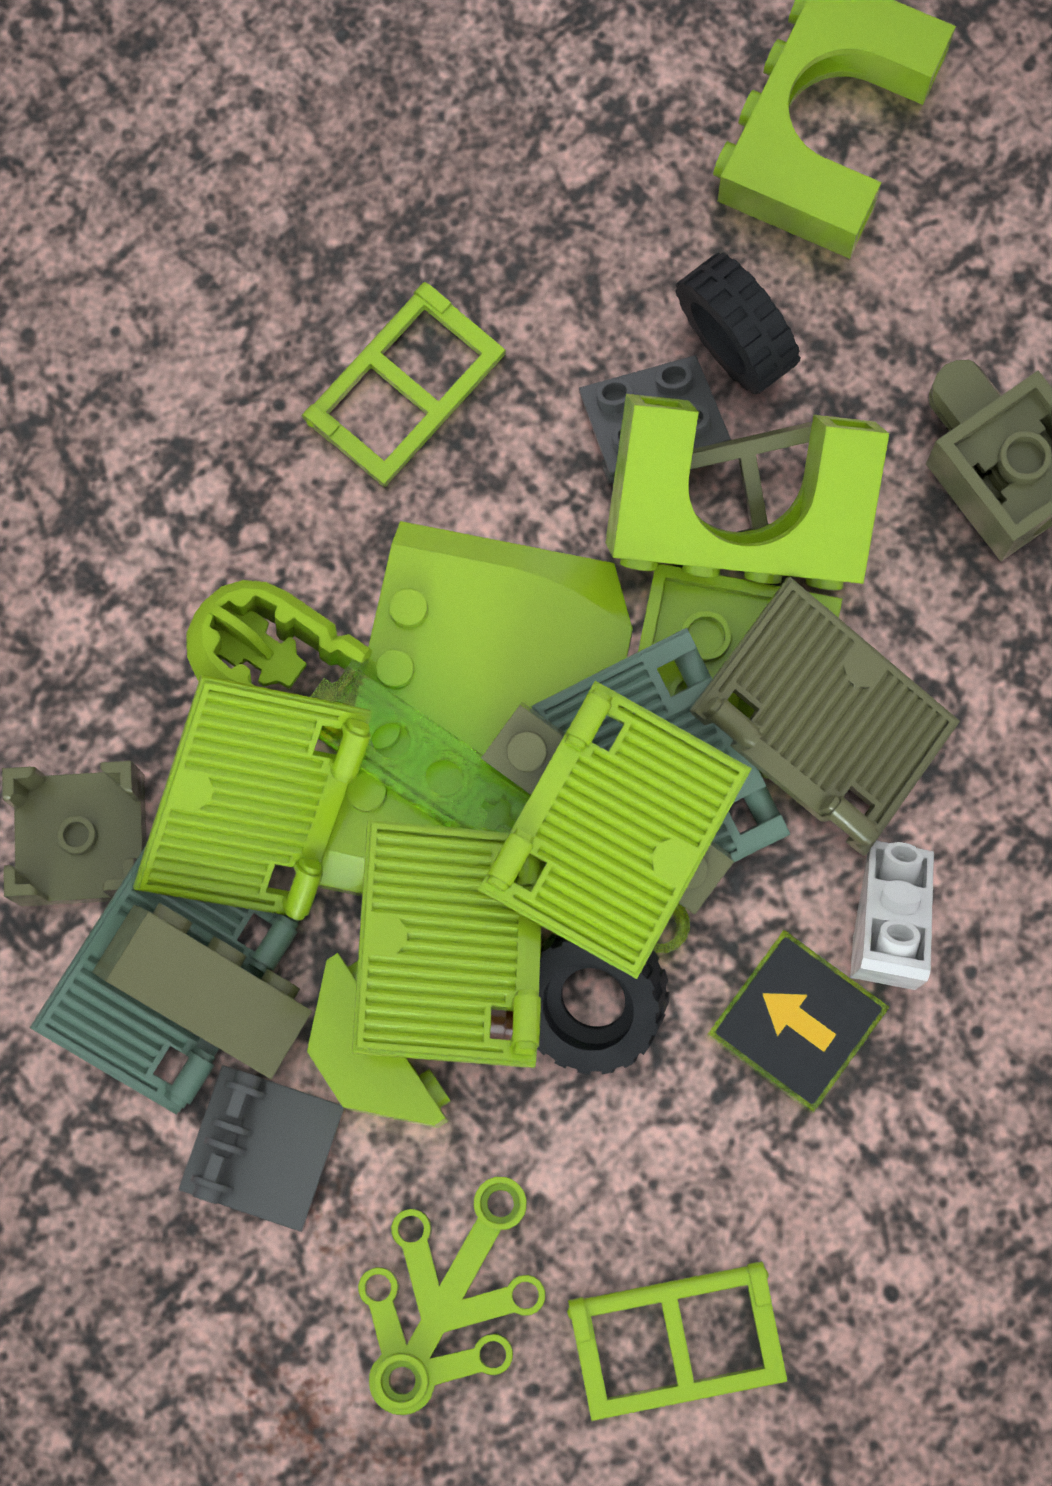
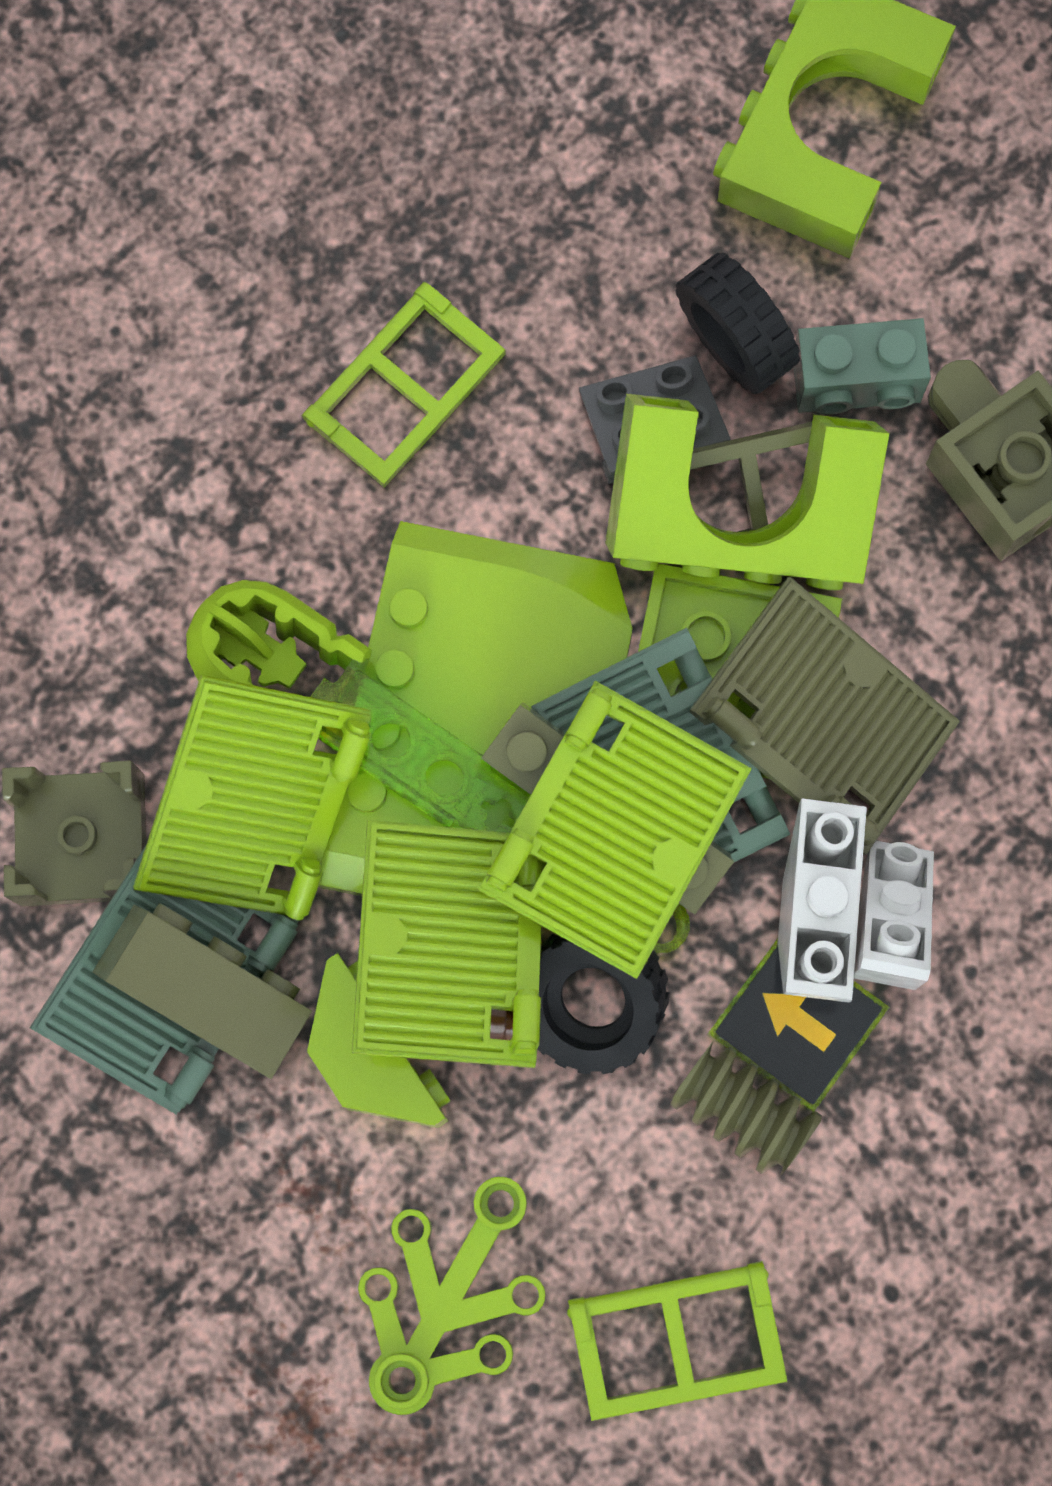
dark grey hinge [178,1065,344,1232] -> none
none -> olive piece [670,1040,822,1176]
none -> white slope [778,798,867,1003]
none -> sand green brick [793,318,931,414]

